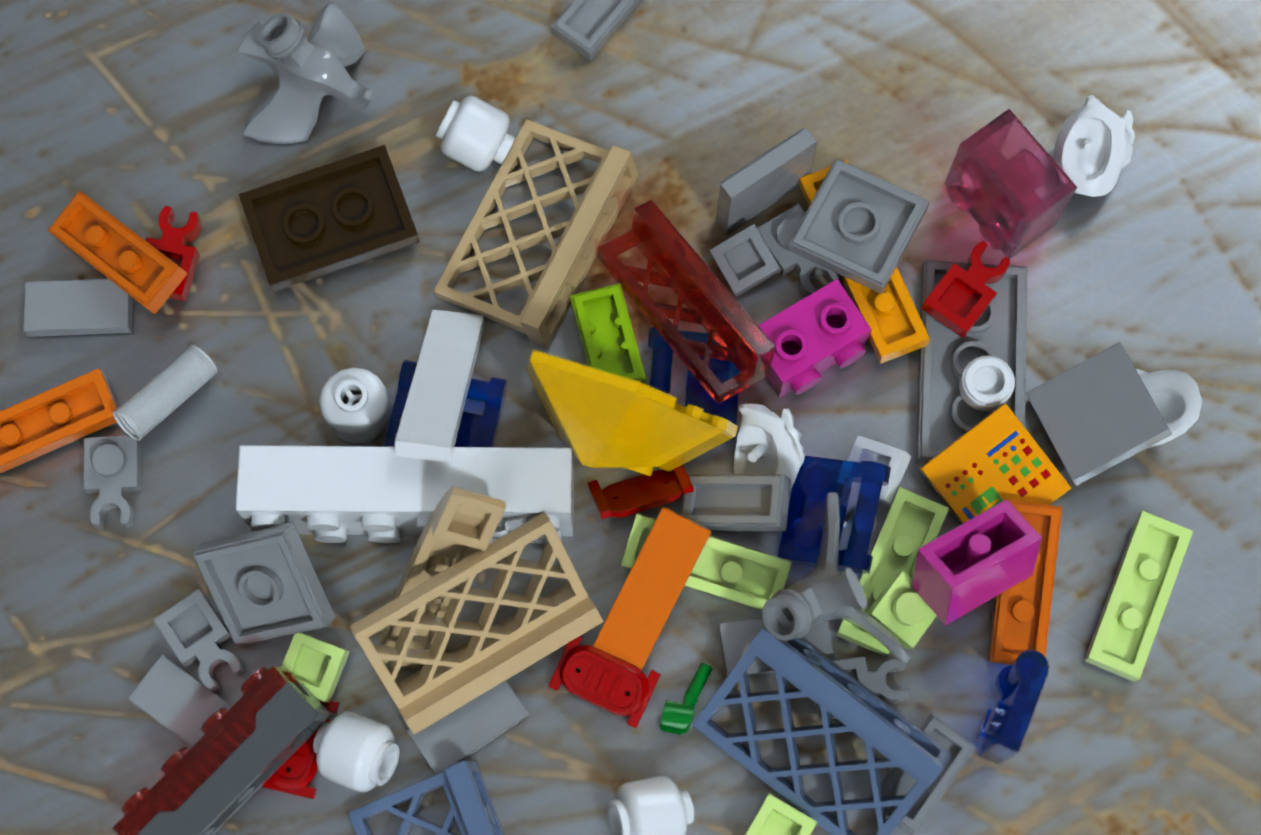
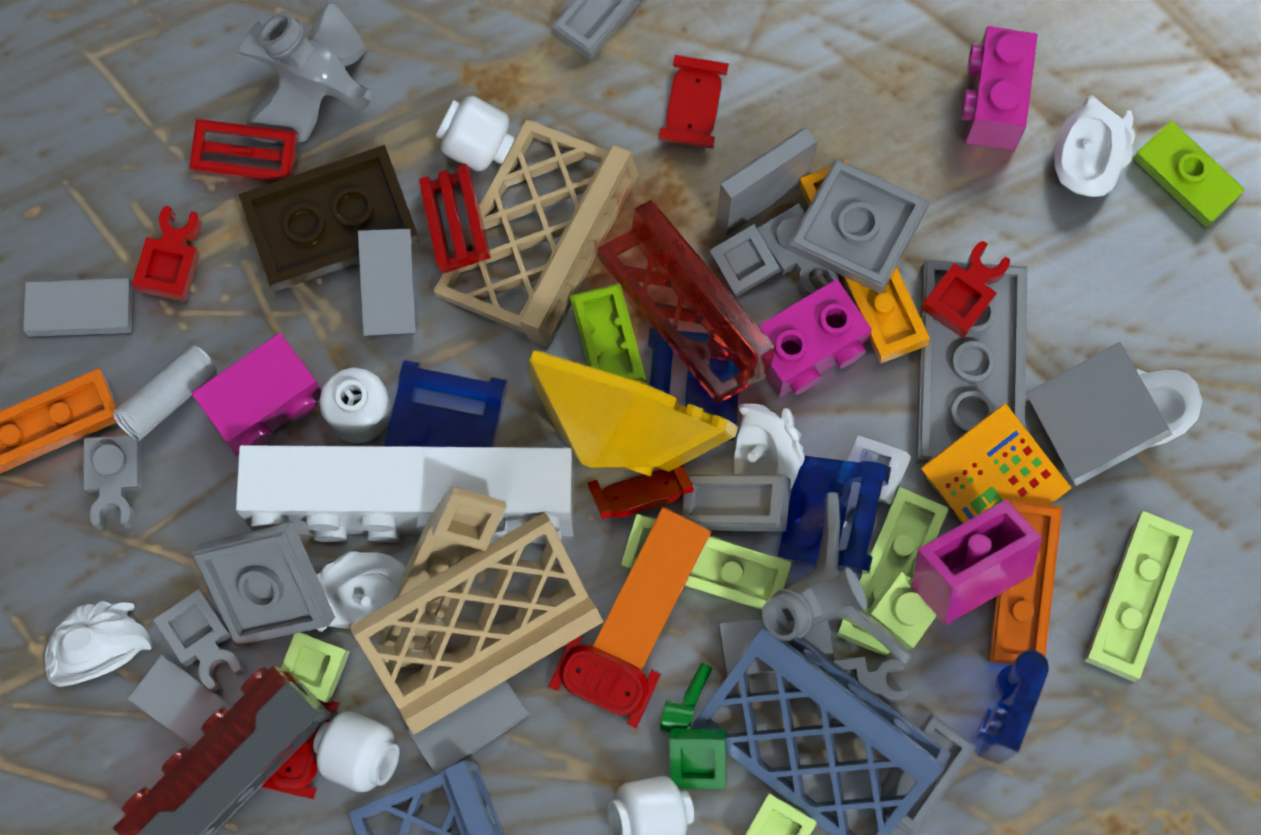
orange tile [47,190,188,314] -> none
white tile [395,309,484,462] -> none
clear pink brick [944,109,1077,259] -> none
white tile [959,356,1015,412] -> none
none -> white hat [45,601,153,687]
none -> red tile [189,118,300,182]
none -> dark pink brick [191,332,321,457]
none -> white hat [316,551,406,632]
none -> light grey tile [358,229,416,336]
none -> red tile [418,163,491,274]
none -> red piece [659,55,729,149]
none -> green plate [669,728,727,789]
none -> dark pink brick [961,26,1038,151]
none -> lime plate [1133,120,1246,228]

